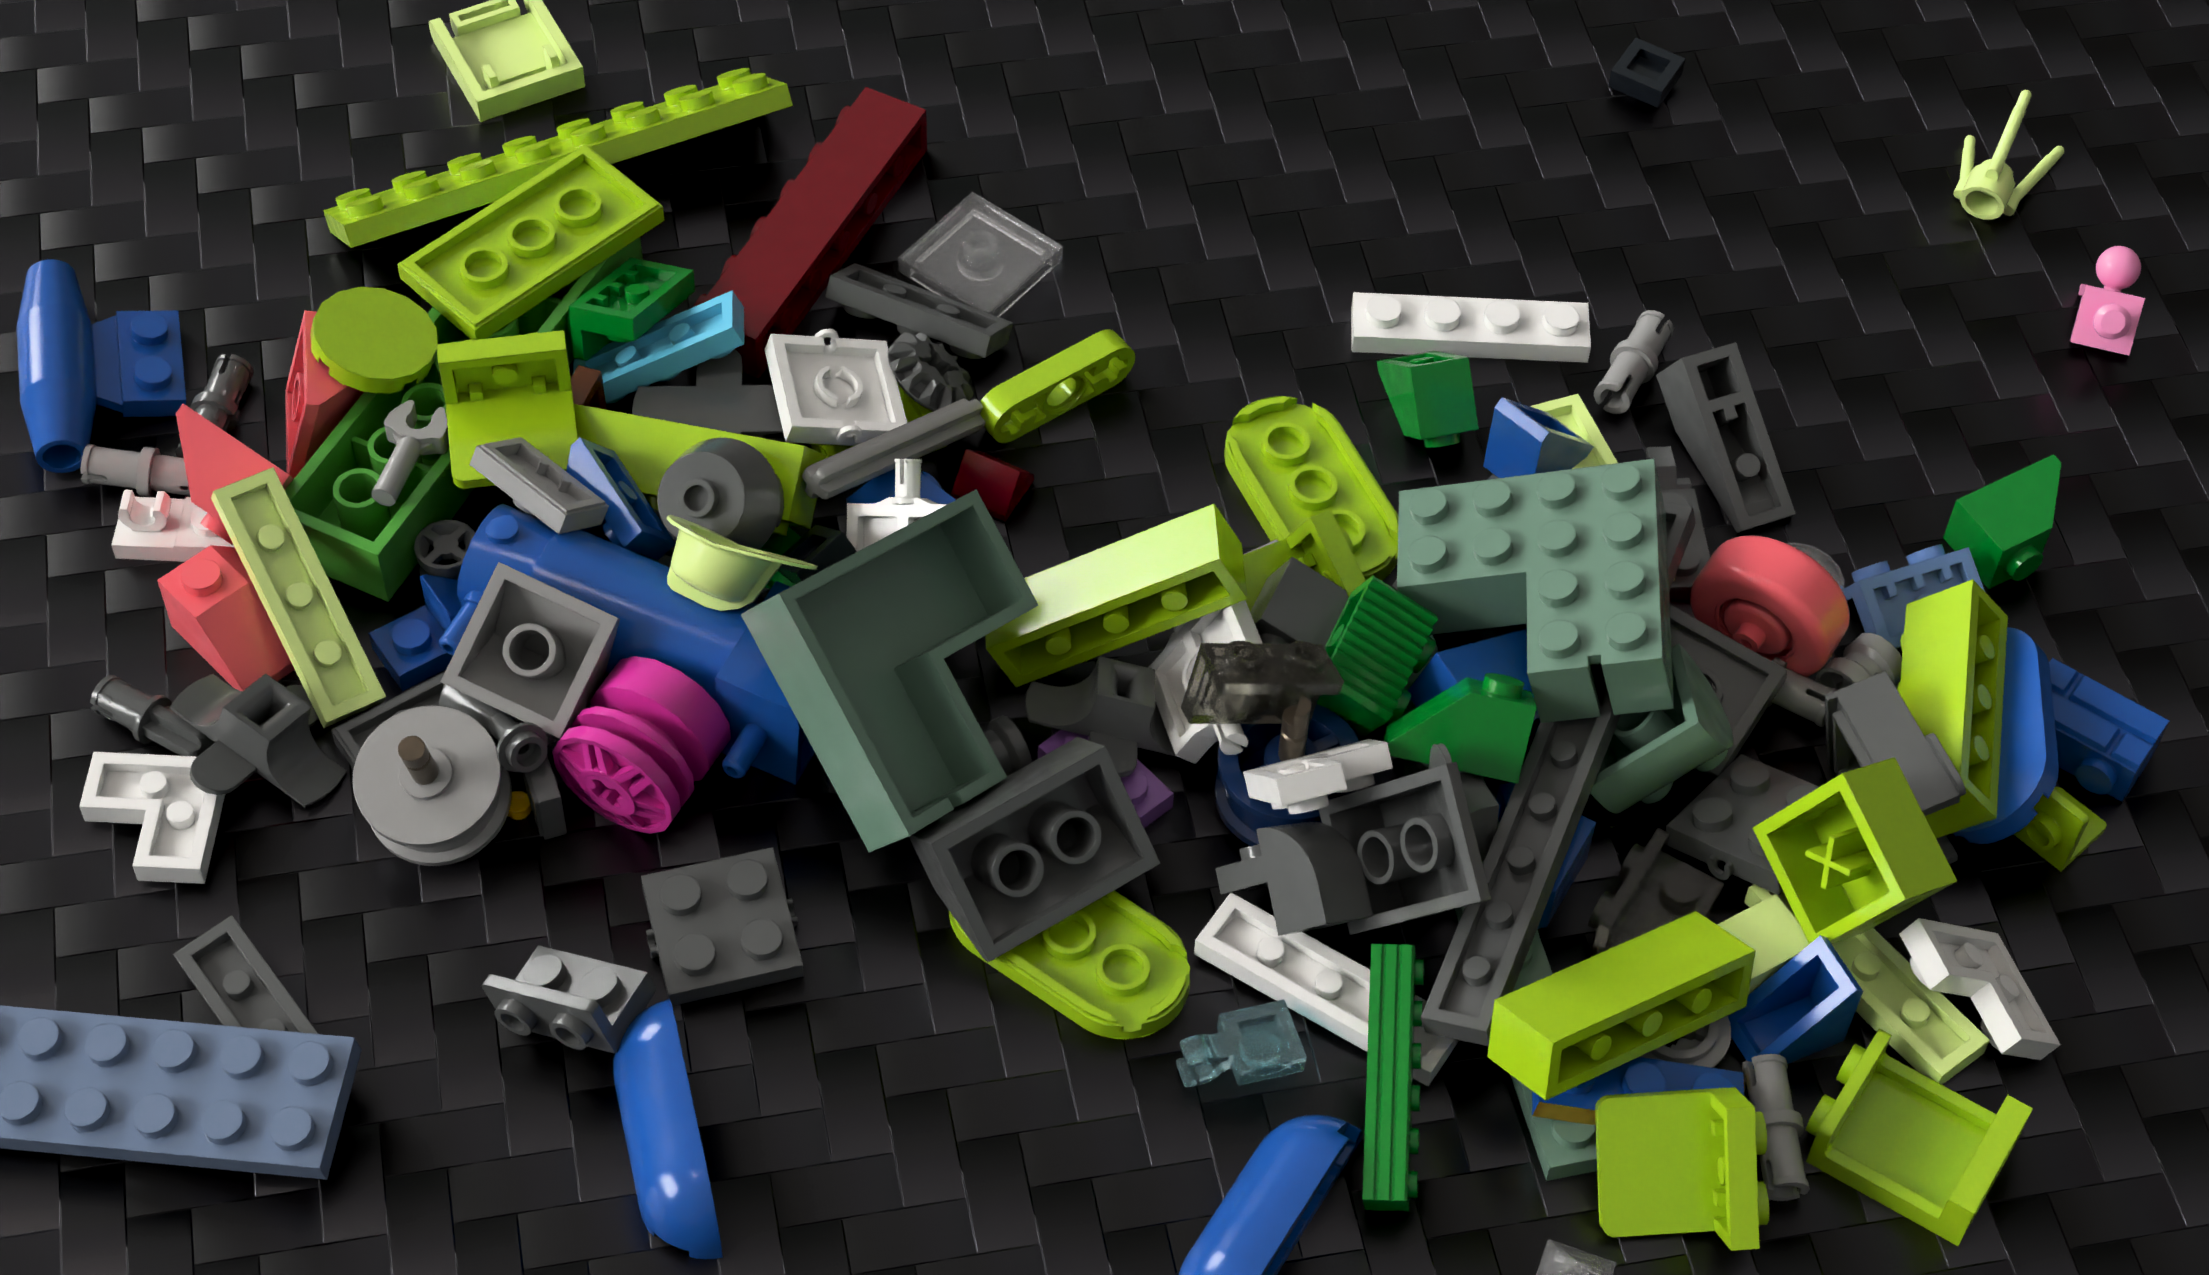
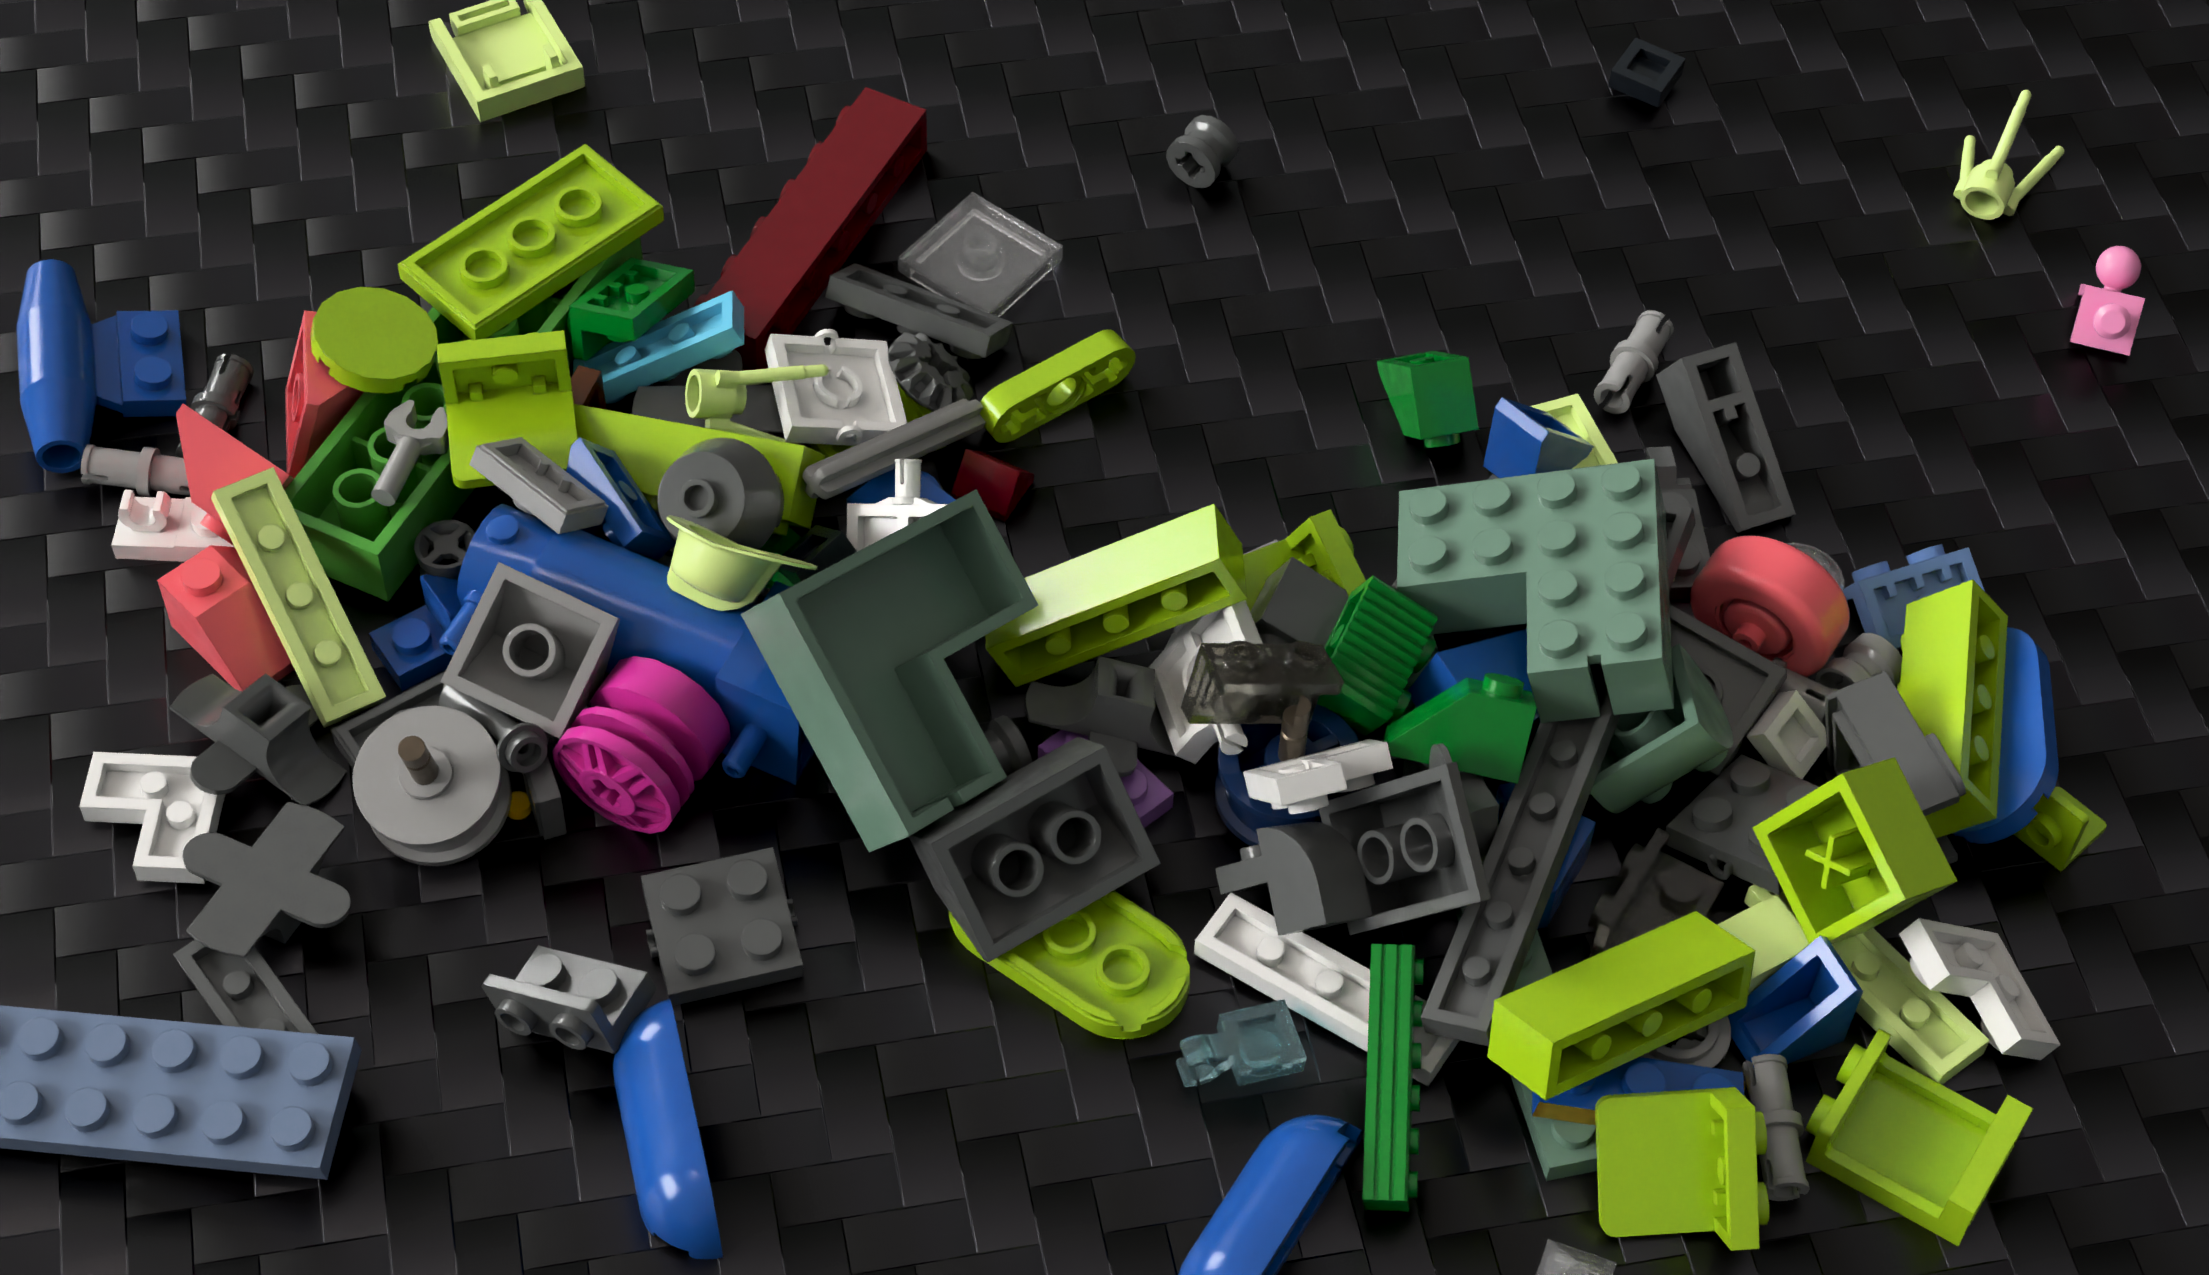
dark grey axle [90,675,214,757] -> none
lime plate [323,68,793,248] -> none
lime tile [1224,396,1398,581] -> none
white plate [1351,292,1591,363] -> none
green slope [1943,454,2062,589] -> none
blue brick [2049,658,2170,802] -> none
none -> dark grey piece [182,802,351,958]
none -> yellowish green plant [685,364,829,454]
none -> dark grey wheel [1166,115,1238,188]
none -> white plate [1746,690,1826,779]

